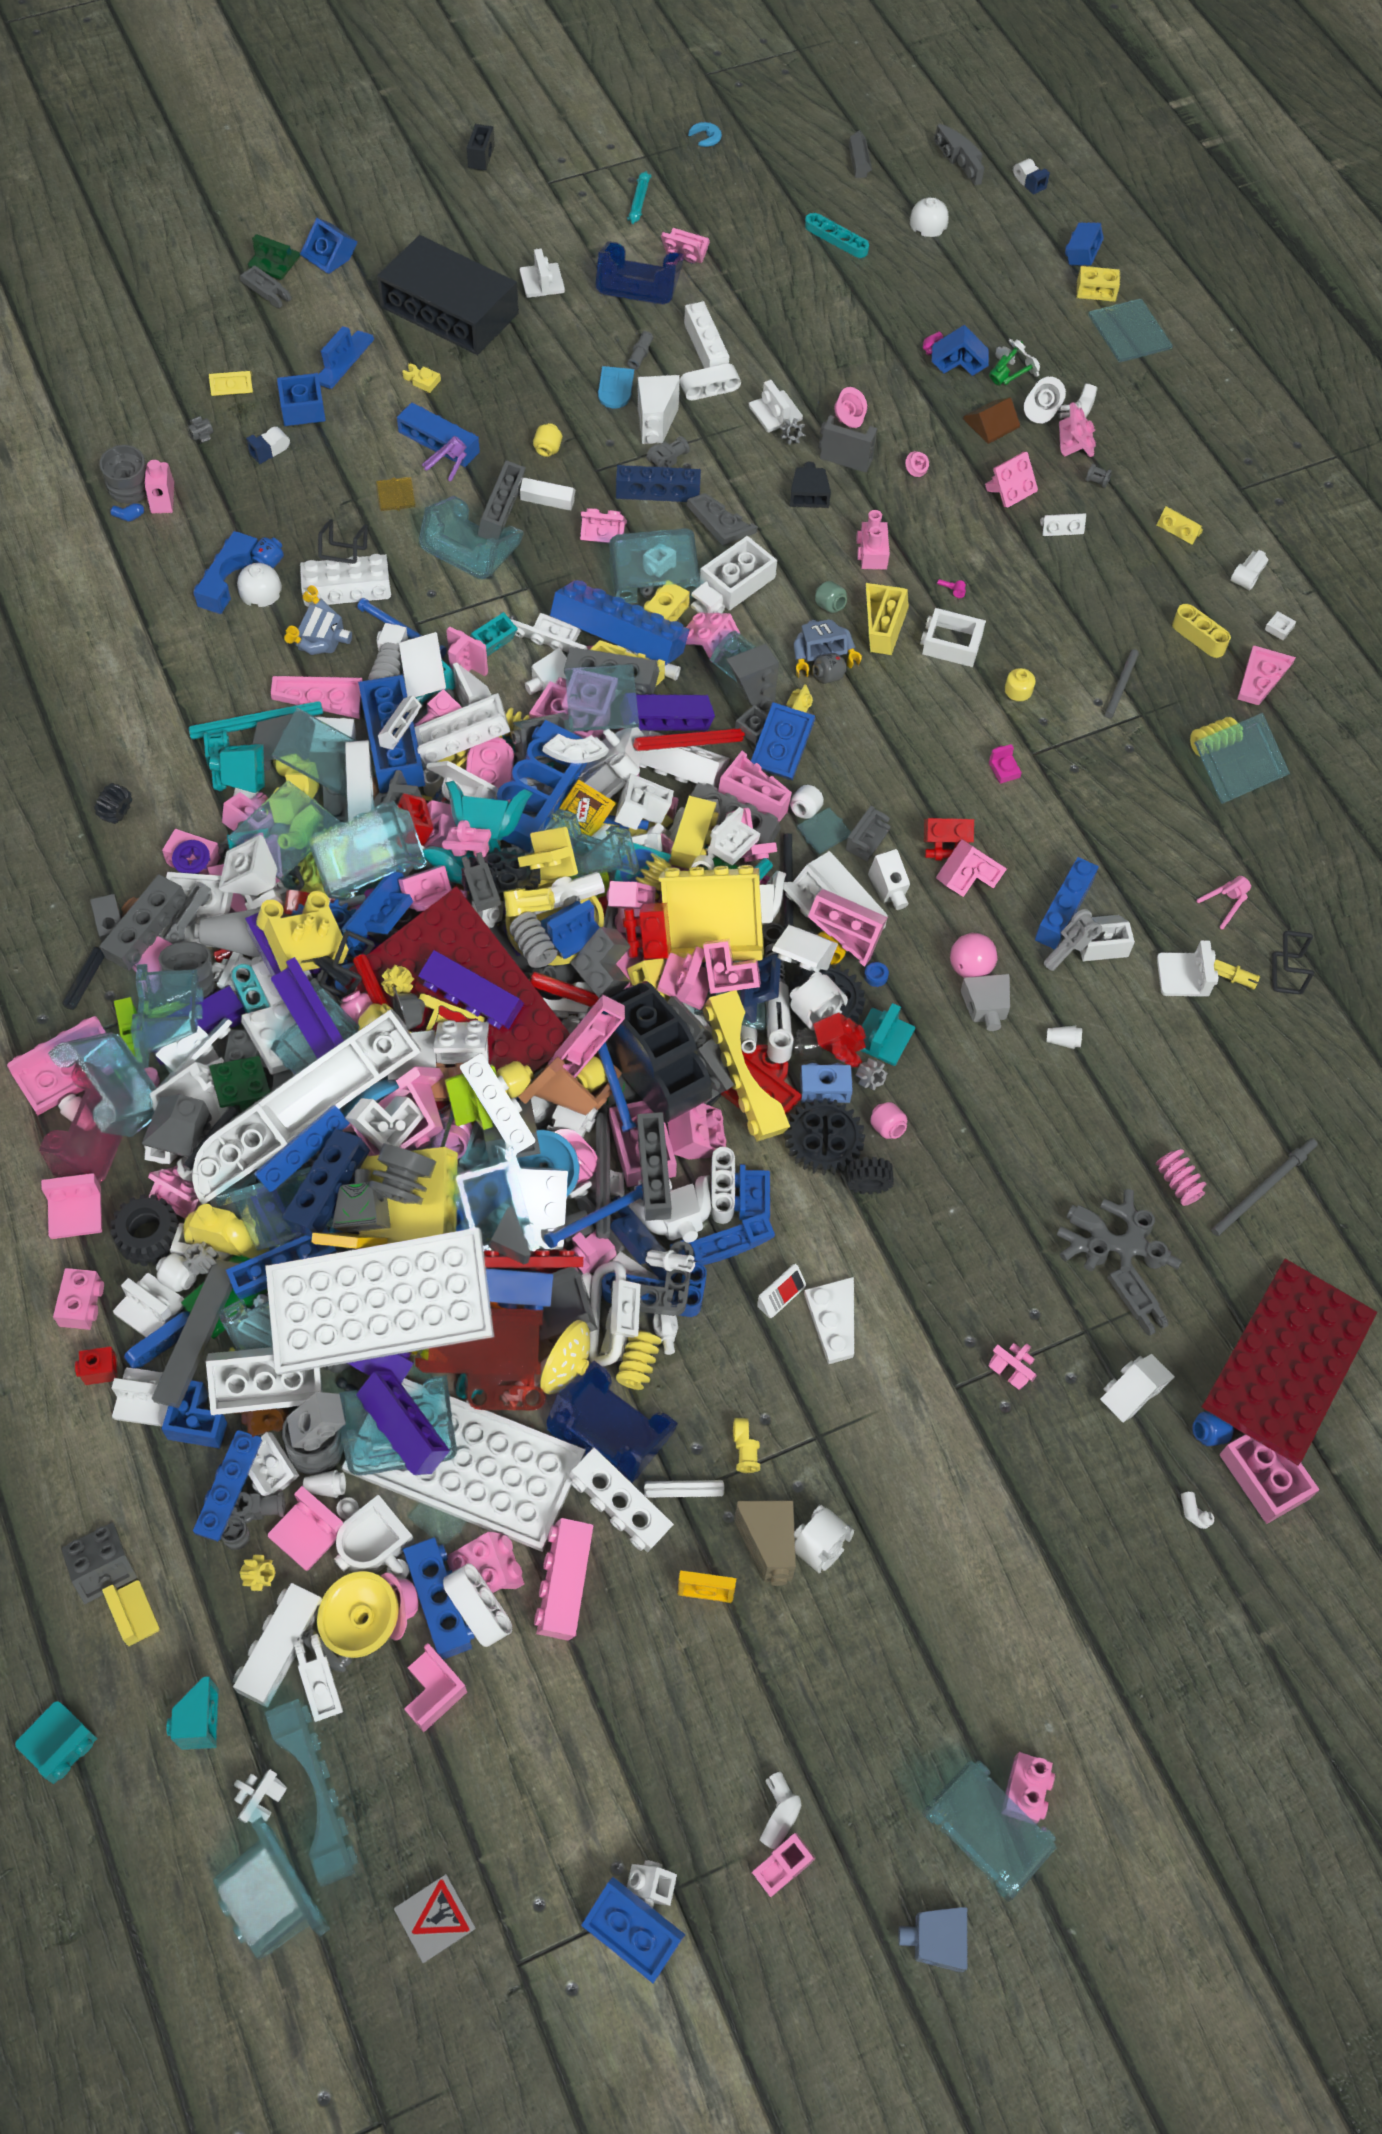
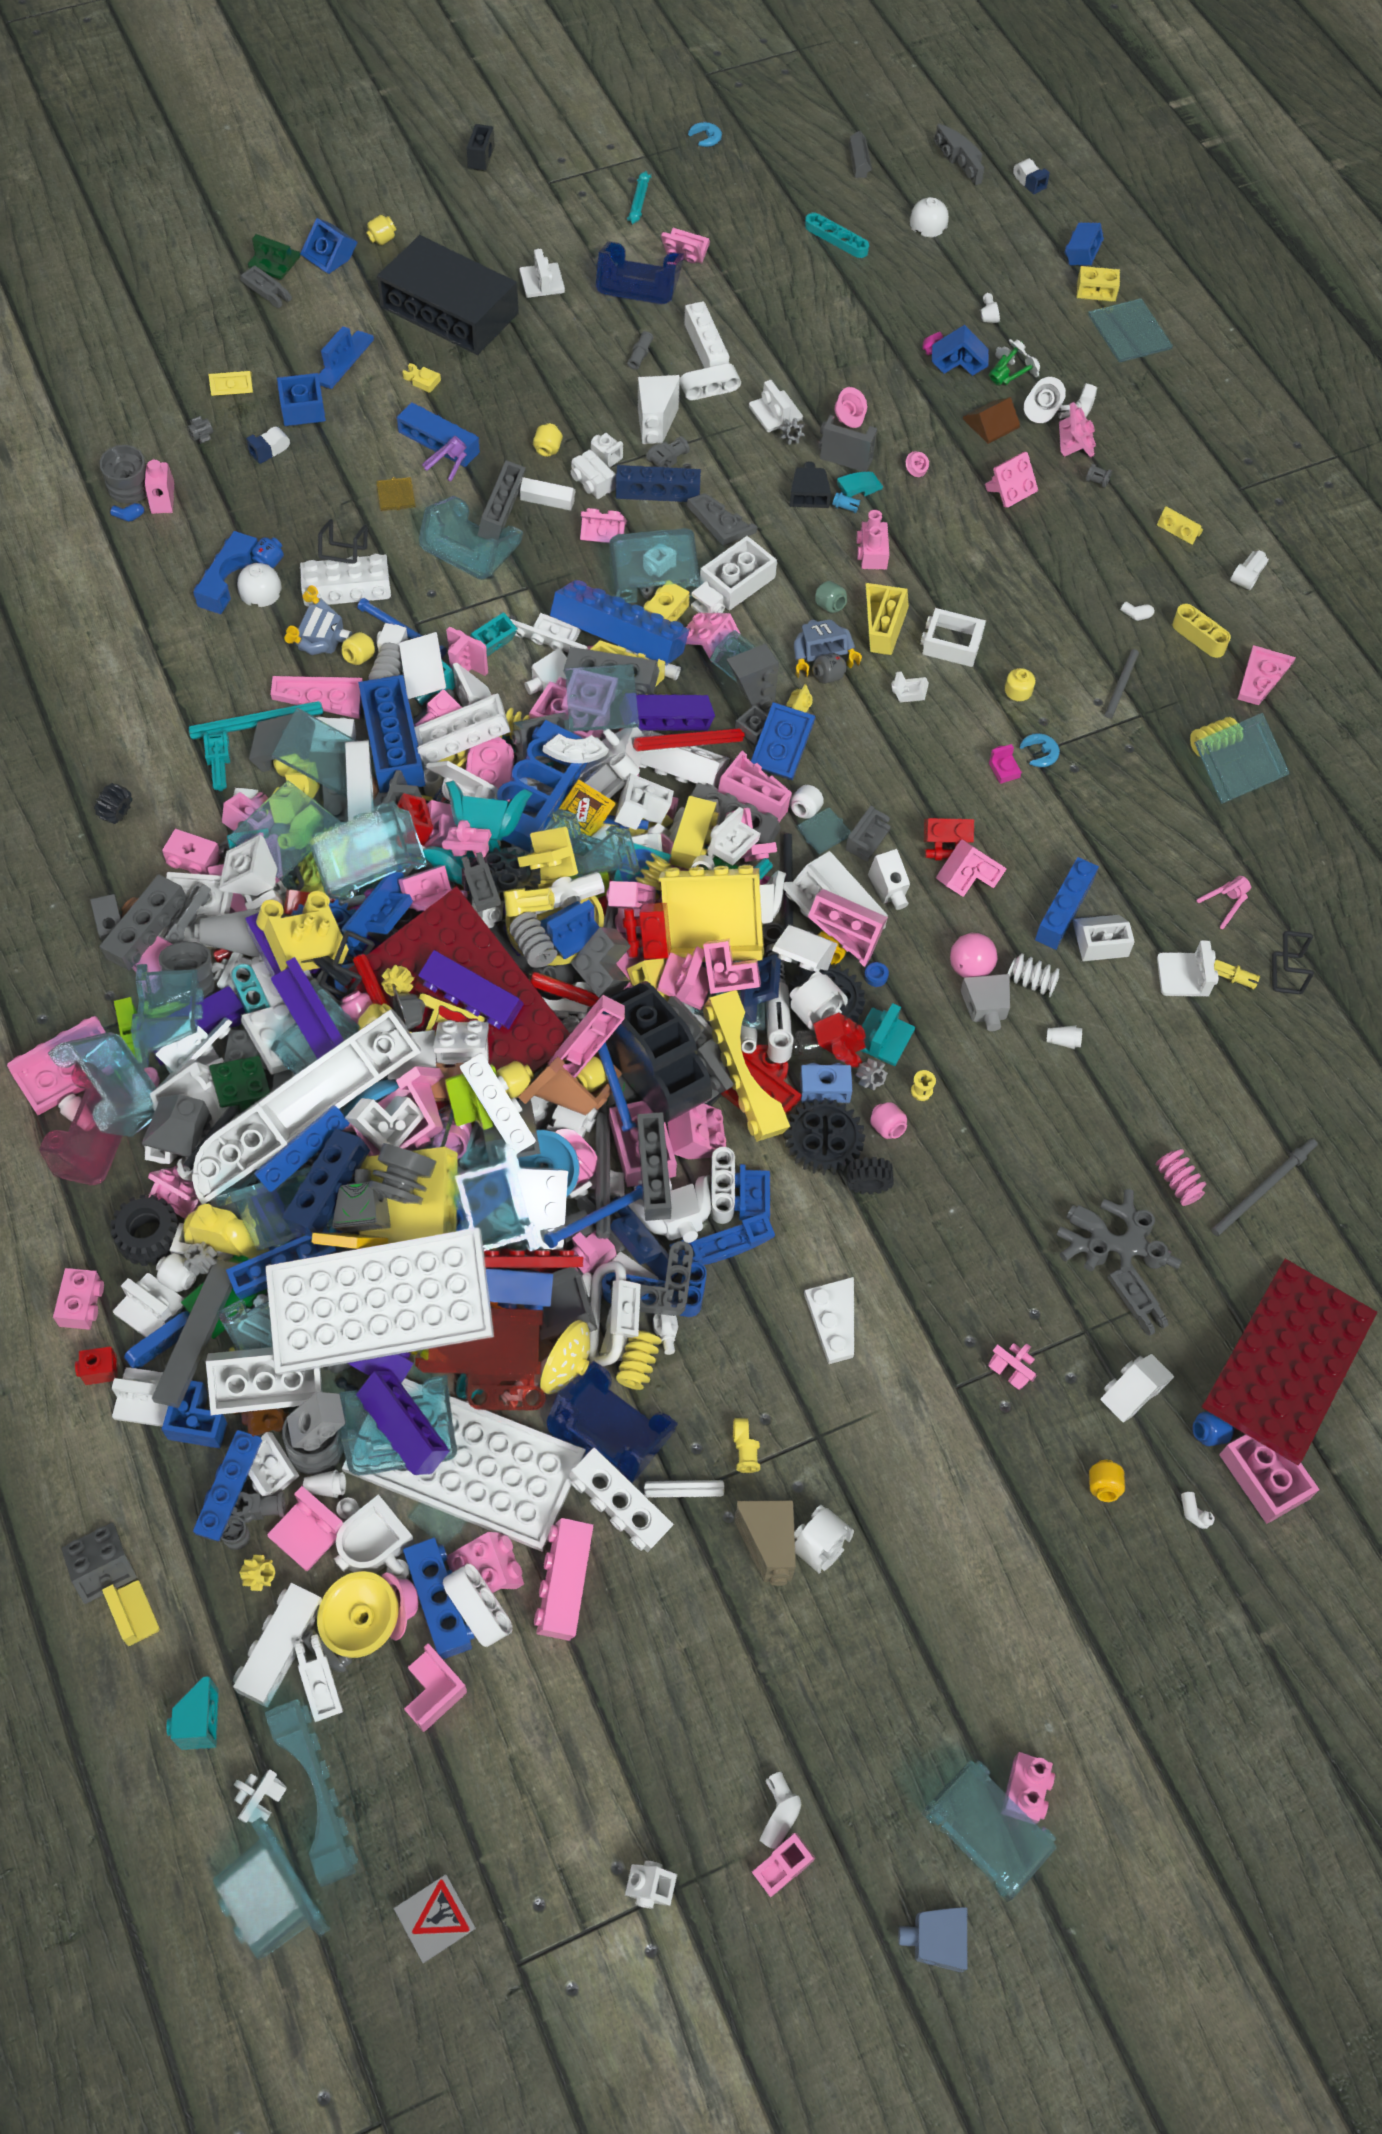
teal bracket [15,1701,98,1784] -> none
bright pink bracket [41,1173,102,1239] -> none
black axle [62,946,105,1010] -> none
dark purple gear [172,840,211,874] -> none
teal torso [209,744,265,793] -> none
white piece [378,695,422,750] -> none
dark grey slope [489,1206,531,1264] -> none
blue plate [581,1877,685,1983] -> none
dark azure window [598,366,634,408] -> none
white axle [646,1250,695,1272] -> none
yellow tile [678,1570,736,1603] -> none
slope [757,1264,806,1318] -> none
dark pink hand [937,579,966,598] -> none
white hinge [1041,513,1086,536] -> none
light grey connector [1044,909,1102,971] -> none
white plate [1265,612,1296,640] -> none
none -> light yellow head [342,632,375,665]
none -> light yellow head [366,215,396,246]
none -> white brick [571,450,616,499]
none -> white brick [591,433,623,468]
none -> dark azure pin [832,492,860,513]
none -> teal slope [837,472,883,497]
none -> white bracket [892,672,929,702]
none -> light yellow bush [911,1070,936,1101]
none -> white bar [981,293,1000,323]
none -> white piece [1008,953,1060,997]
none -> dark azure head [1020,734,1060,767]
none -> yellow head [1089,1459,1125,1502]
none -> white arm [1121,601,1154,621]

